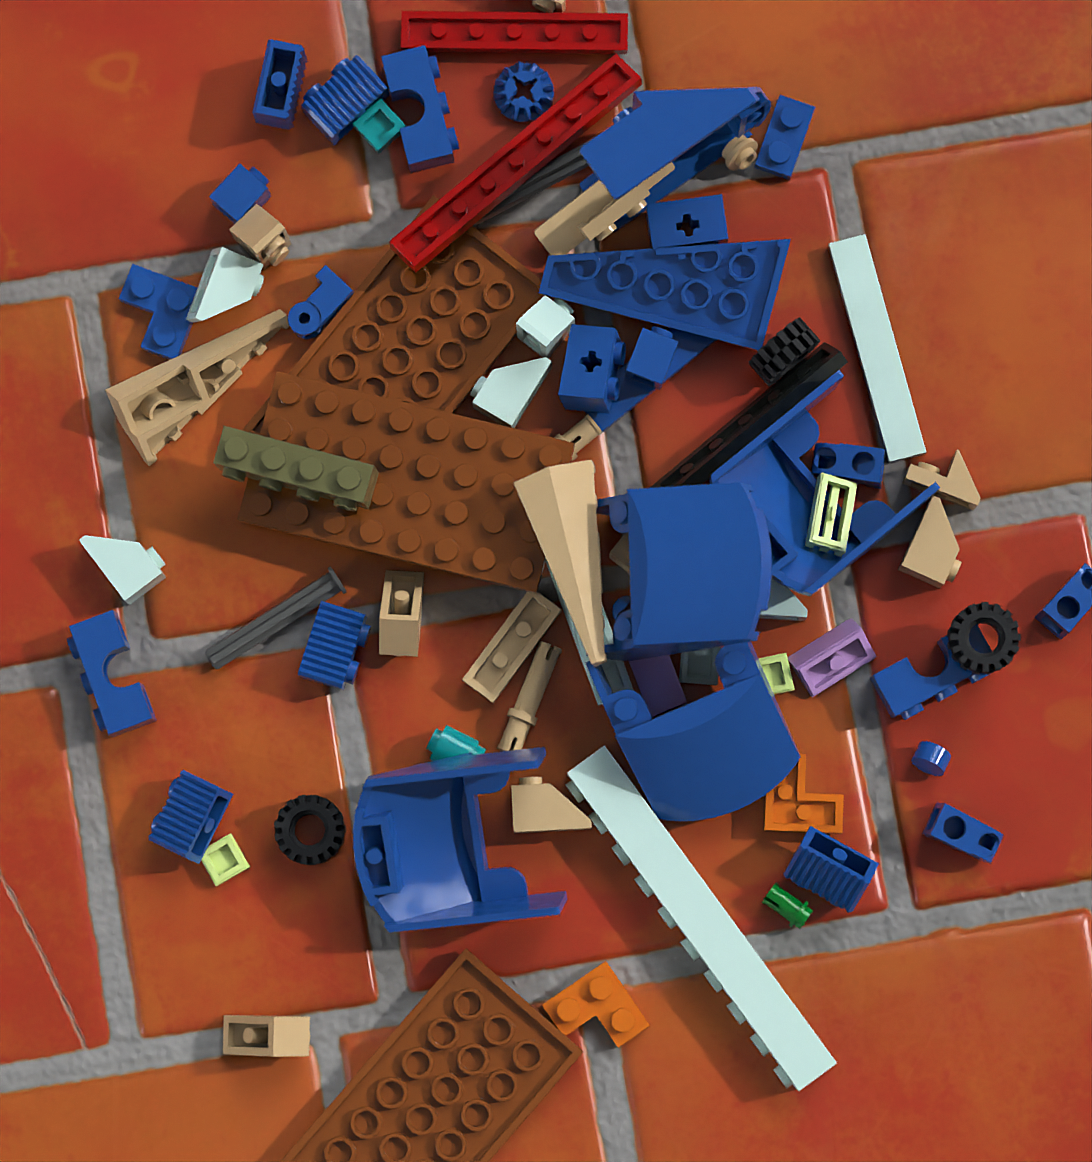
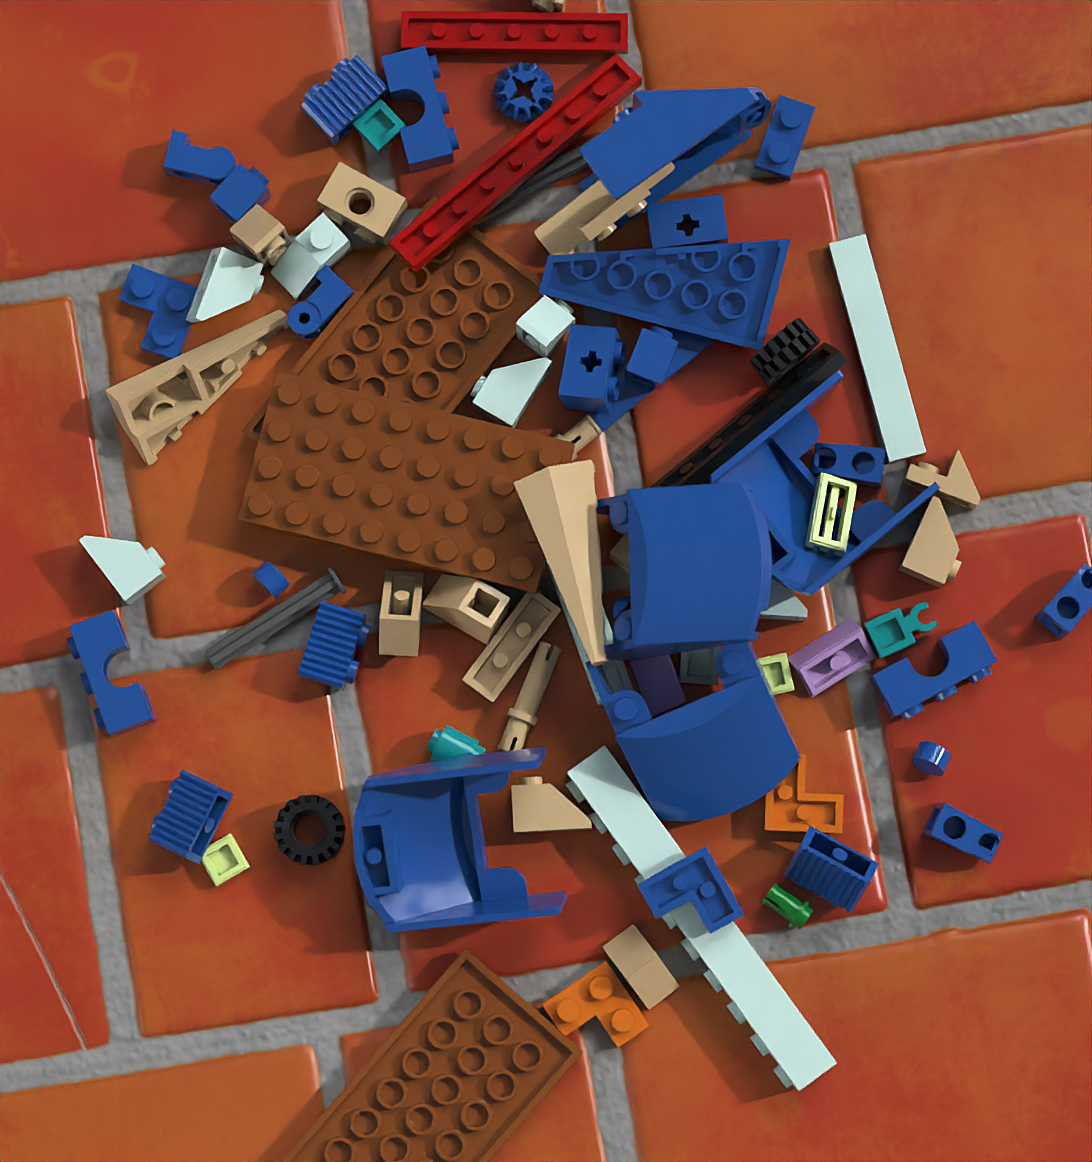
olive brick [213,426,379,512] -> none
tan slope [223,1015,310,1057] -> none
blue brick [252,39,308,130] -> none
tan plate [722,135,758,170] -> none
black tyre [947,602,1021,675] -> none
none -> blue leg [163,130,238,186]
none -> blue piece [252,561,290,599]
none -> light aqua slope [270,213,352,301]
none -> tan brick [317,162,408,245]
none -> tan slope [422,574,511,645]
none -> tan slope [602,924,680,1010]
none -> blue plate [637,846,745,934]
none -> teal plate [863,602,937,659]

